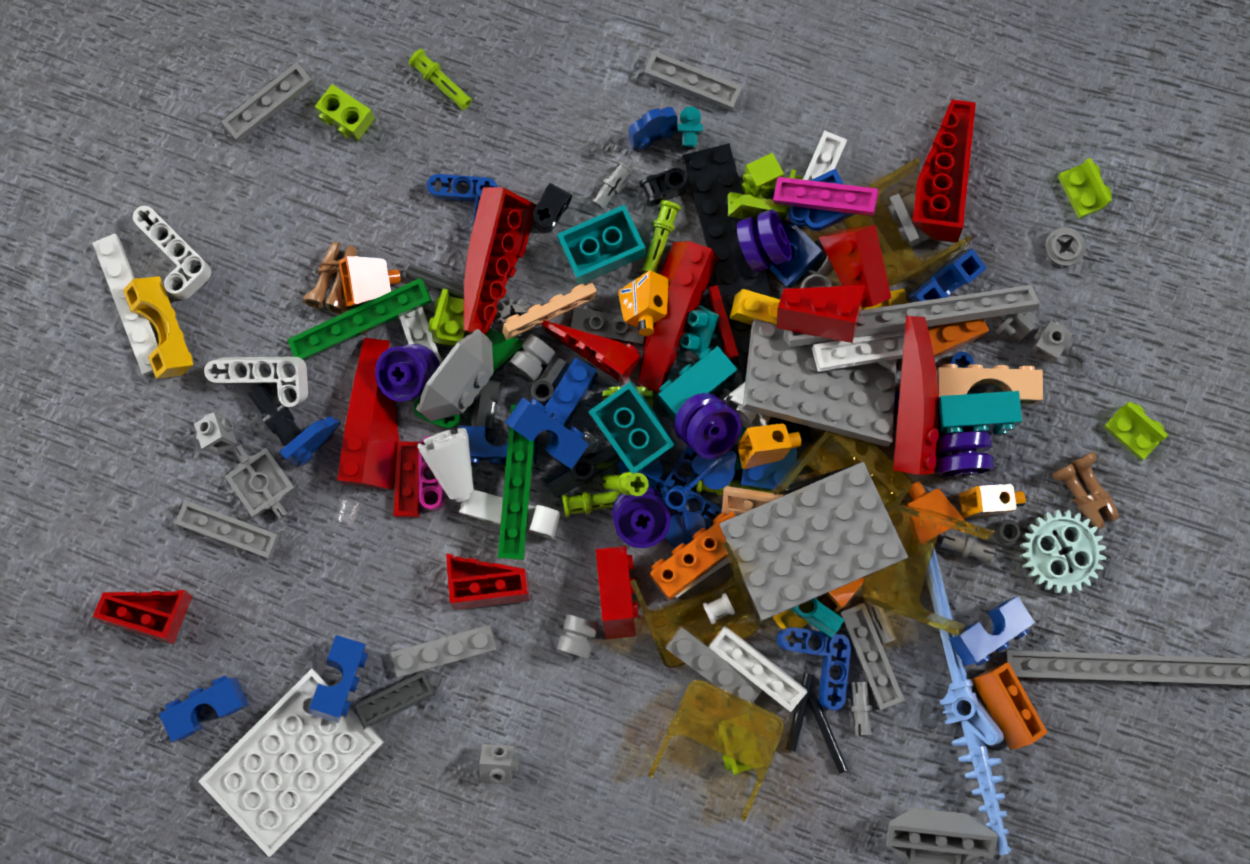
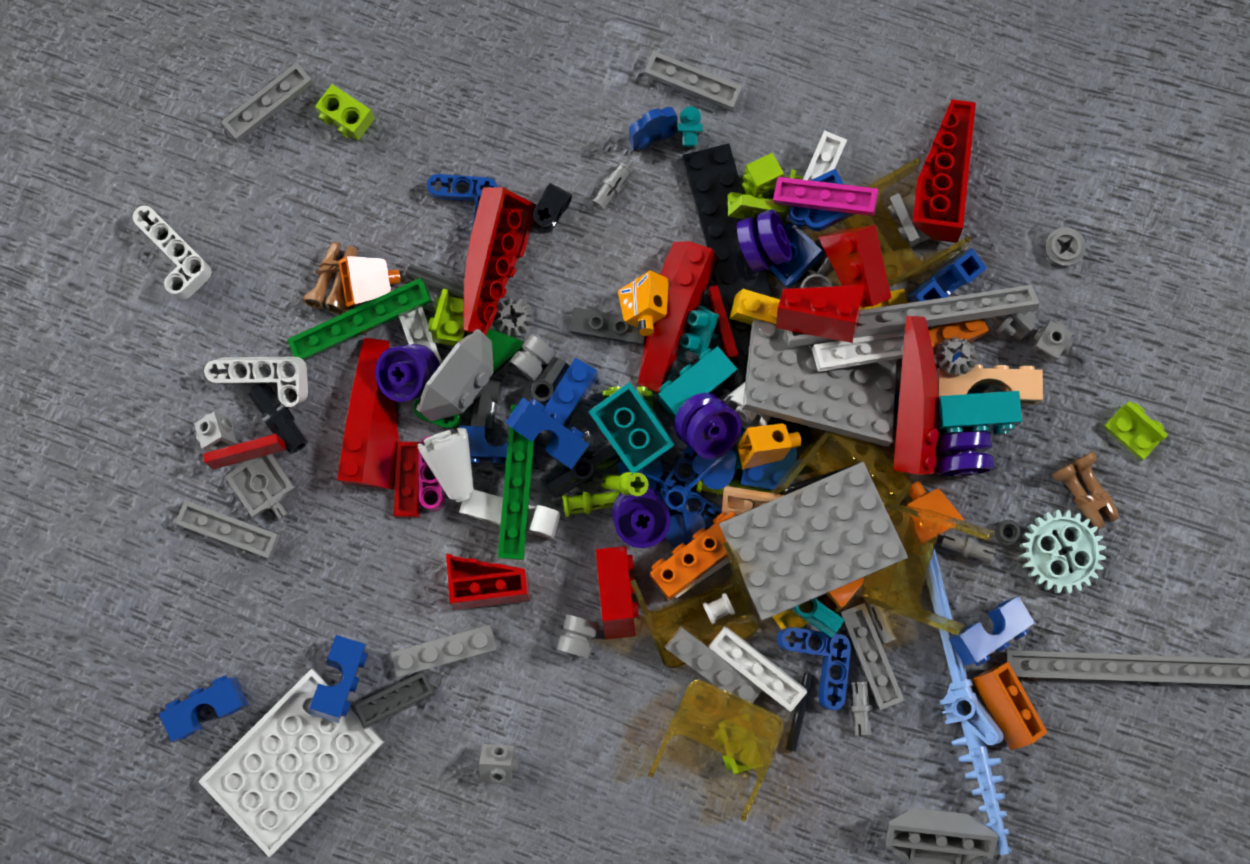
red wedge [92,590,192,645] -> none
white plate [93,234,159,376] -> none
yellow arch [123,276,194,379] -> none
blue plate [279,416,341,467] -> none
clear piece [336,497,364,526] -> none
lime pin [408,49,473,111] -> none
light nougat plate [502,283,597,340] -> none
red wedge [541,320,640,385] -> none
teal brick [557,204,646,285] -> none
black piece [639,168,688,207] -> none
lime pin [641,200,681,273] -> none
black bar [808,696,848,774] -> none
light orange torso [958,484,1026,518] -> none
lime bracket [1057,158,1112,219] -> none
none -> red tile [203,434,286,470]
none -> light grey gear [935,336,978,375]

